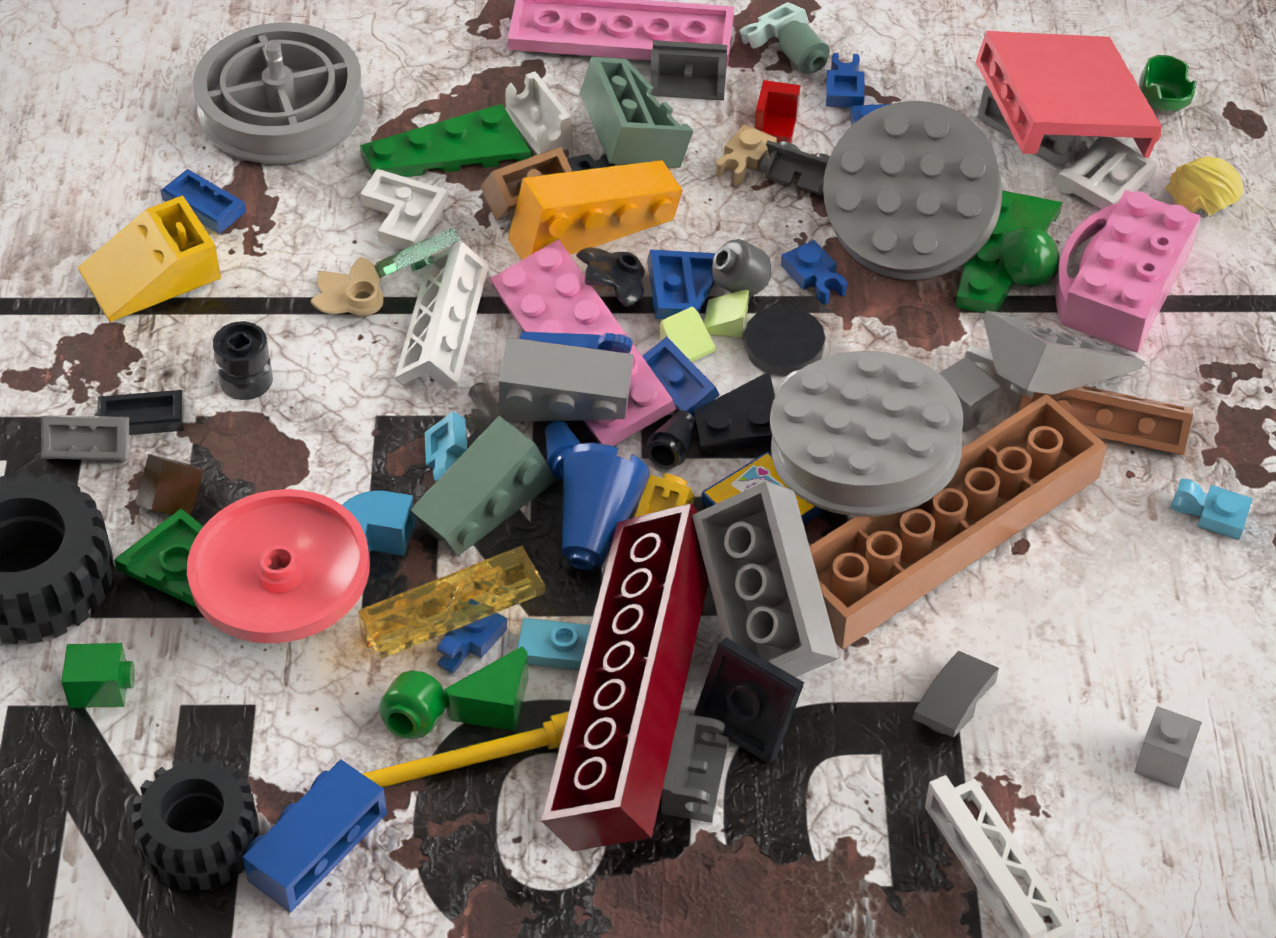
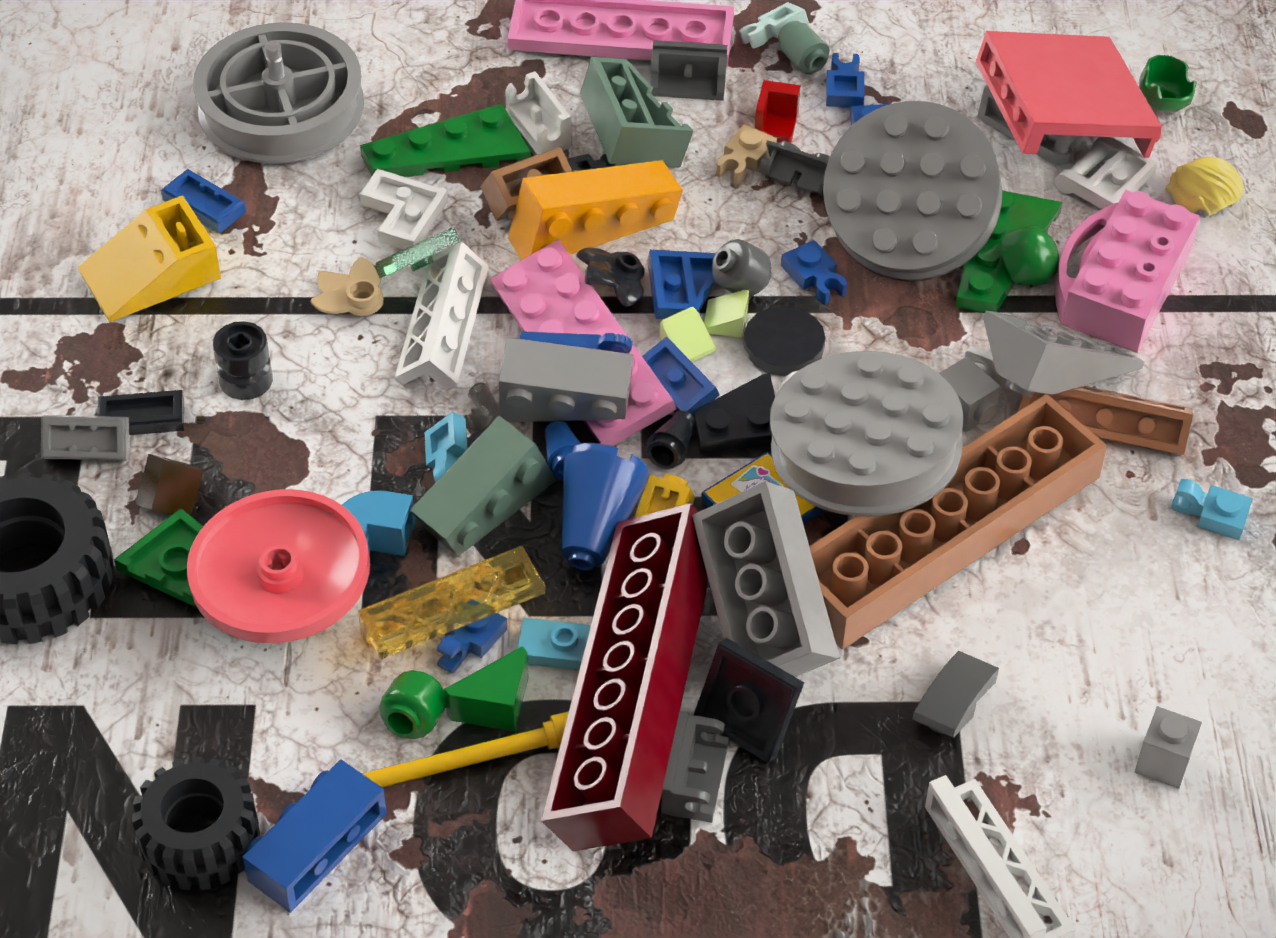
green brick [61,643,135,708] -> none

